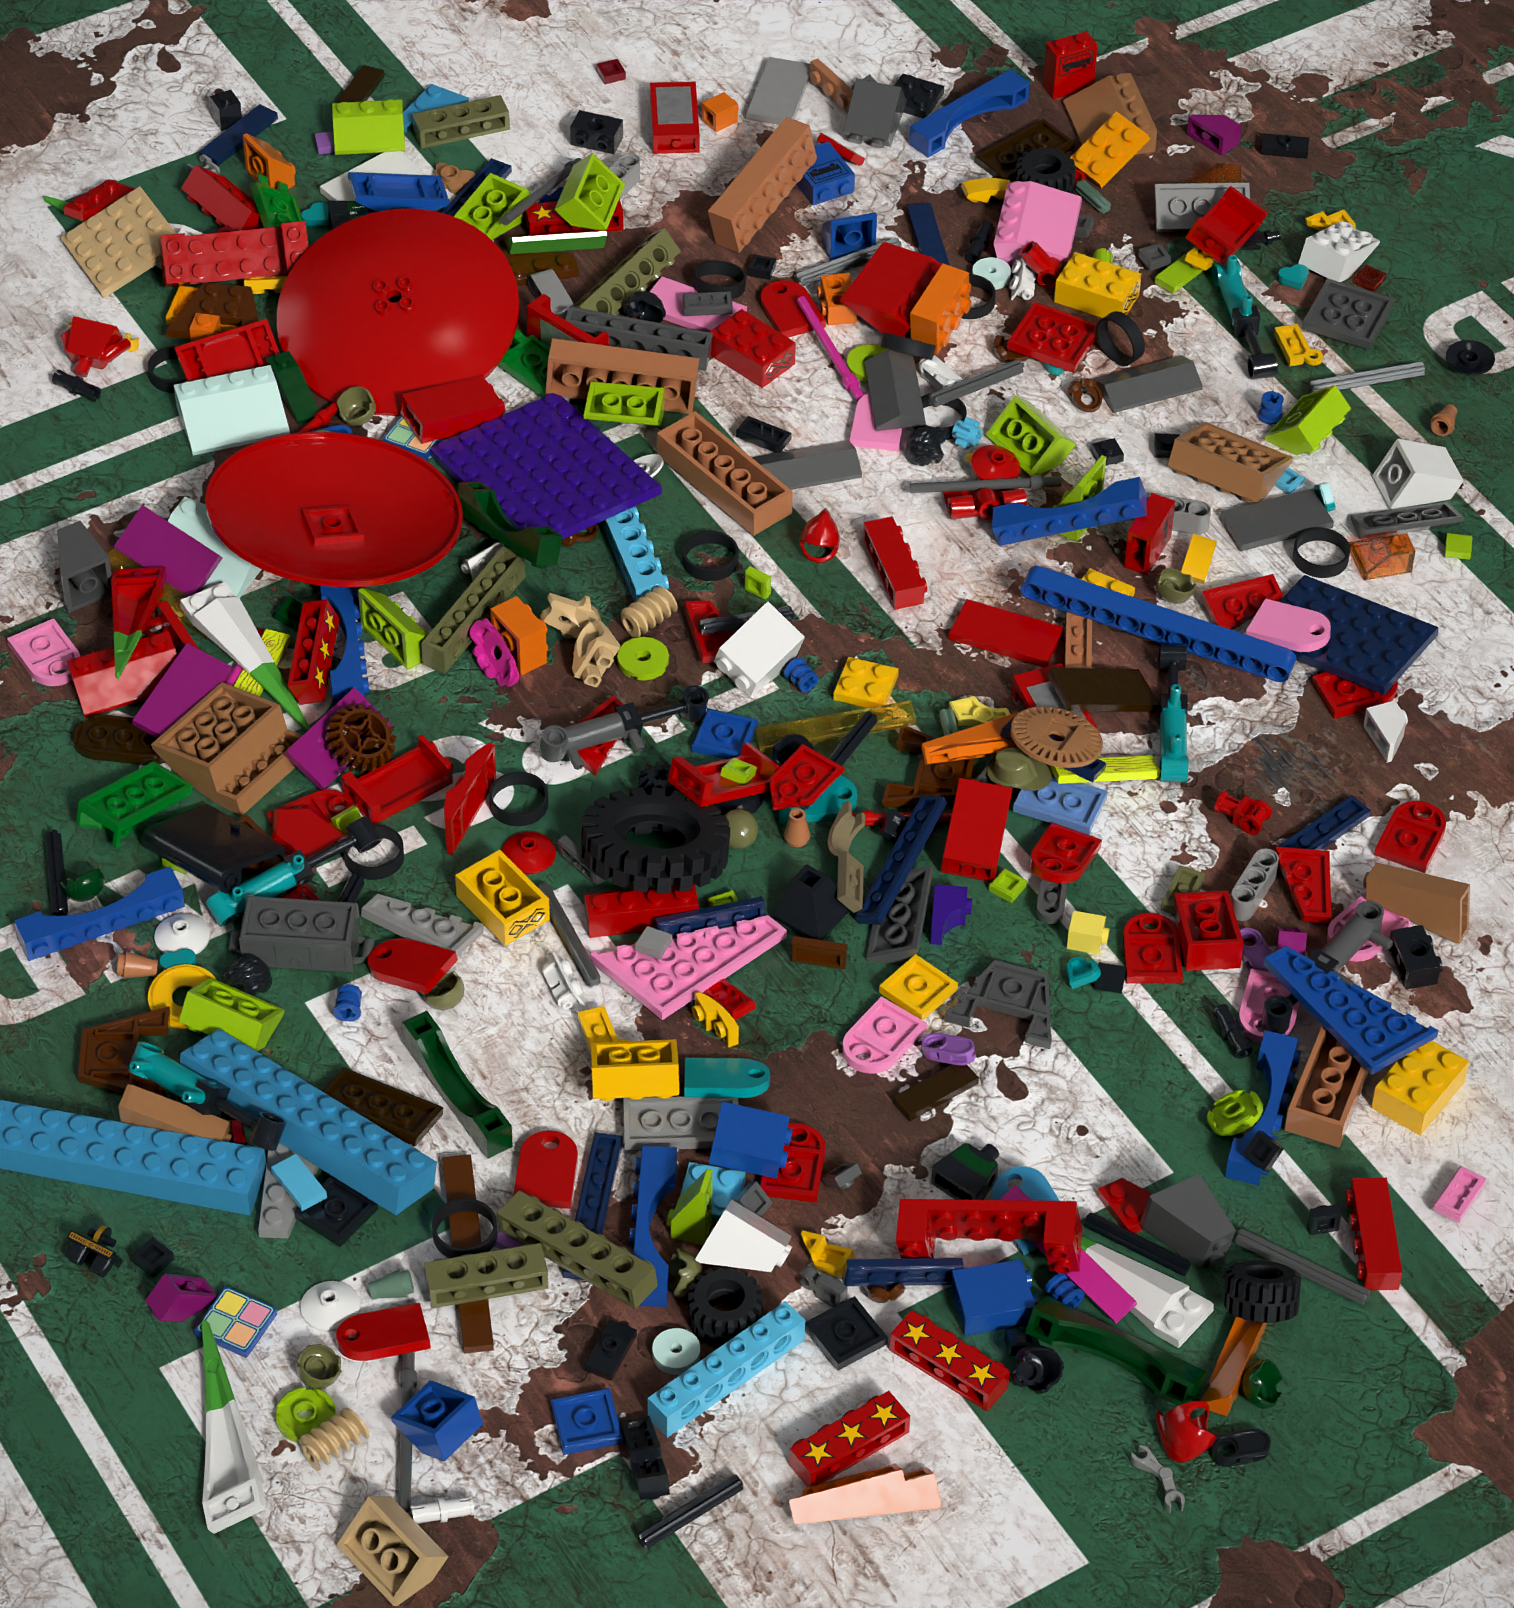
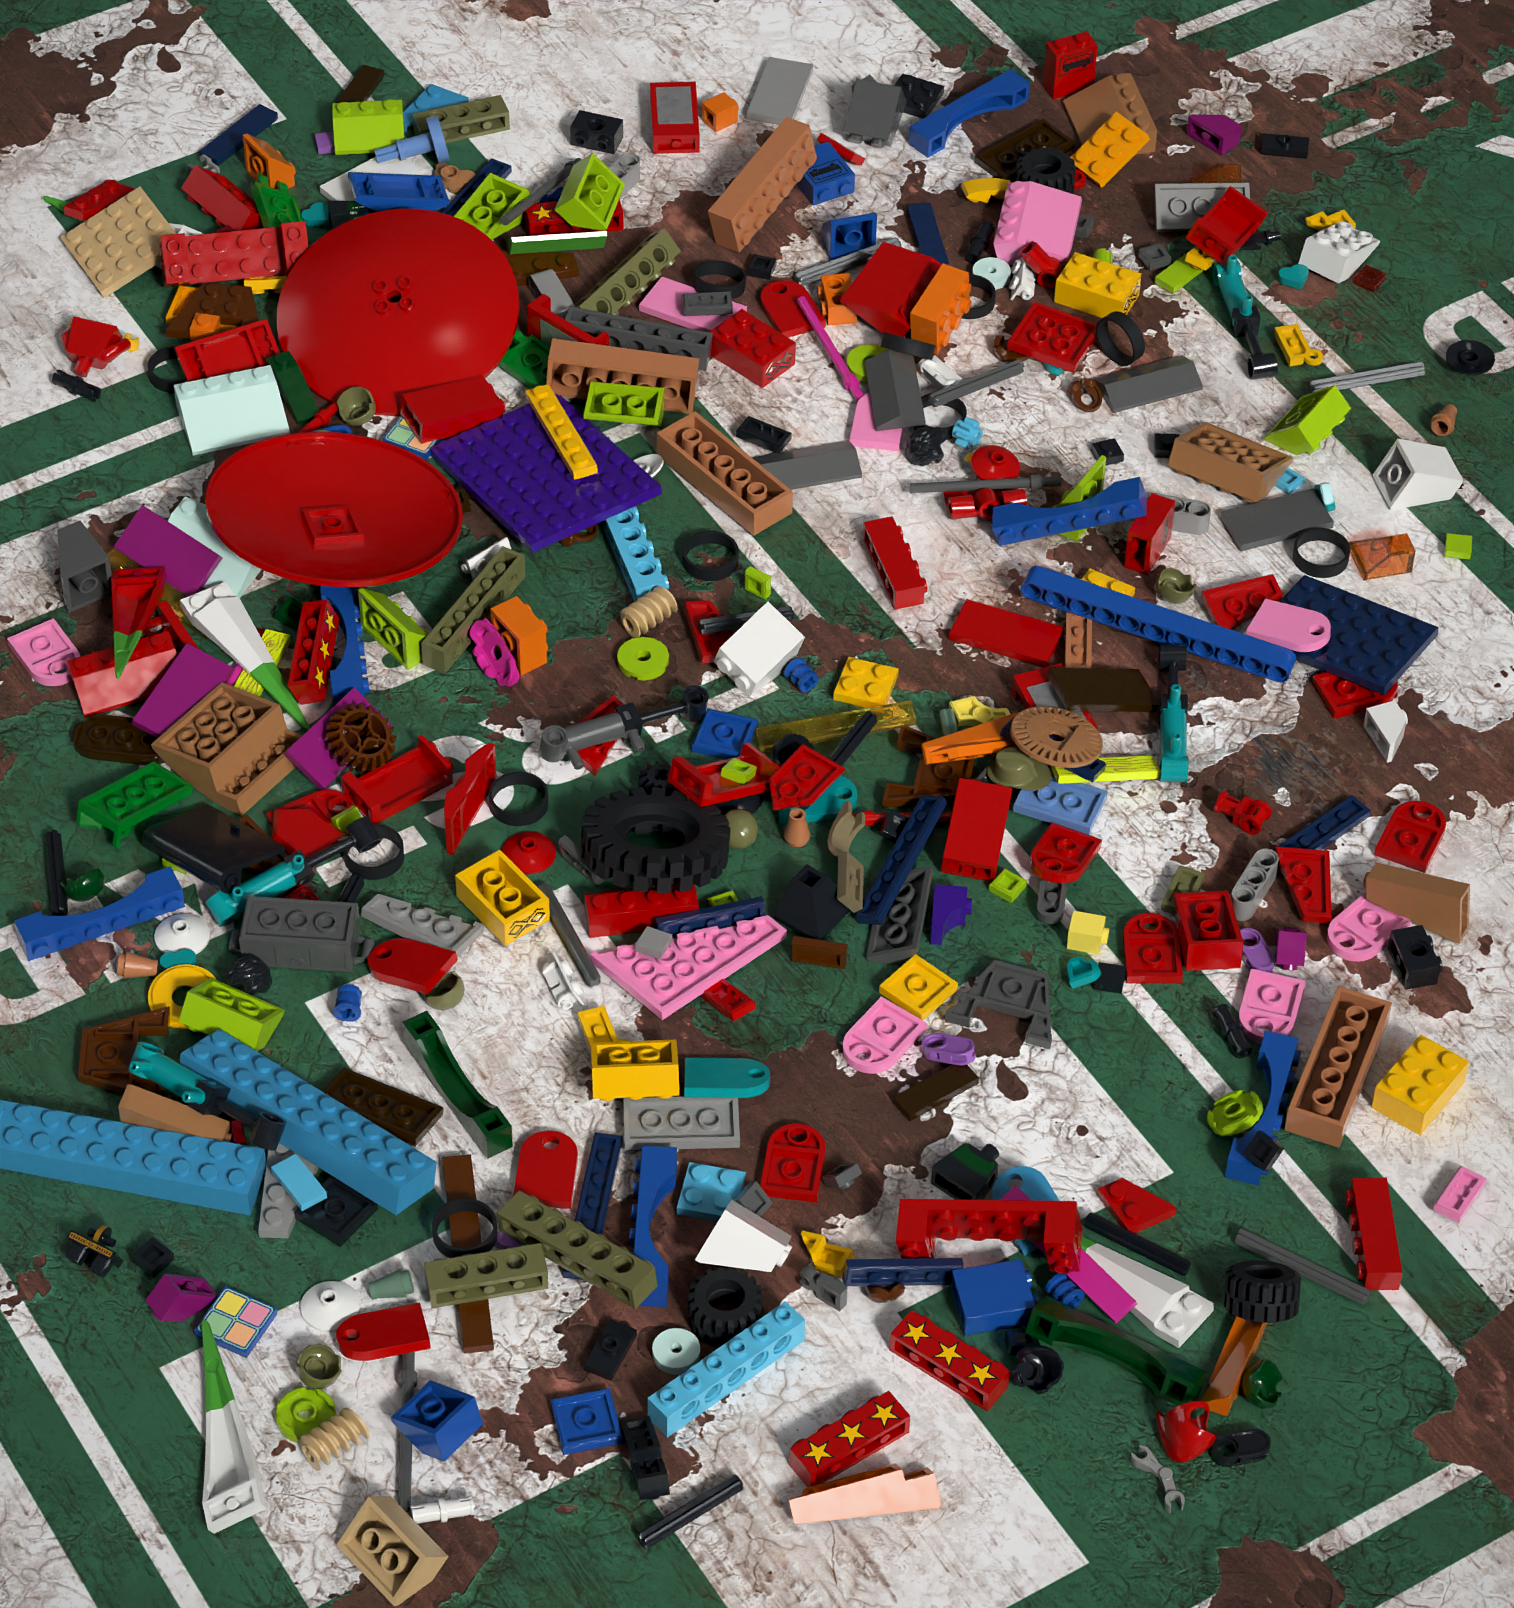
black brick [210,90,242,131] -> none
dark green arch [458,482,562,568] -> none
tan hips [540,593,620,687] -> none
dark red tile [596,59,626,84] -> none
black hair [623,291,666,323] -> none
lime slope [667,1169,713,1245] -> none
olive hair [668,1249,702,1298] -> none
yellow slope [692,992,739,1048] -> none
blue brick [709,1101,793,1179] -> none
red piece [800,508,840,563] -> none
black plate [805,1296,888,1371] -> none
nougat plate [809,58,853,114] -> none
lime slope [985,395,1076,475] -> none
sand green axle [1075,179,1111,214] -> none
dark grey slope [1140,1174,1236,1269] -> none
yellow slope [1181,534,1217,584] -> none
blue bush [1258,391,1284,425] -> none
dark grey piece [1262,900,1393,1034] -> none
blue wing [1263,946,1439,1075] -> none
dark grey plate [1302,278,1395,350] -> none
black plate [1307,1204,1342,1236] -> none
dark grey slope [1351,502,1464,539] -> none
none -> medium blue piece [374,115,450,164]
none -> yellow plate [525,384,598,480]

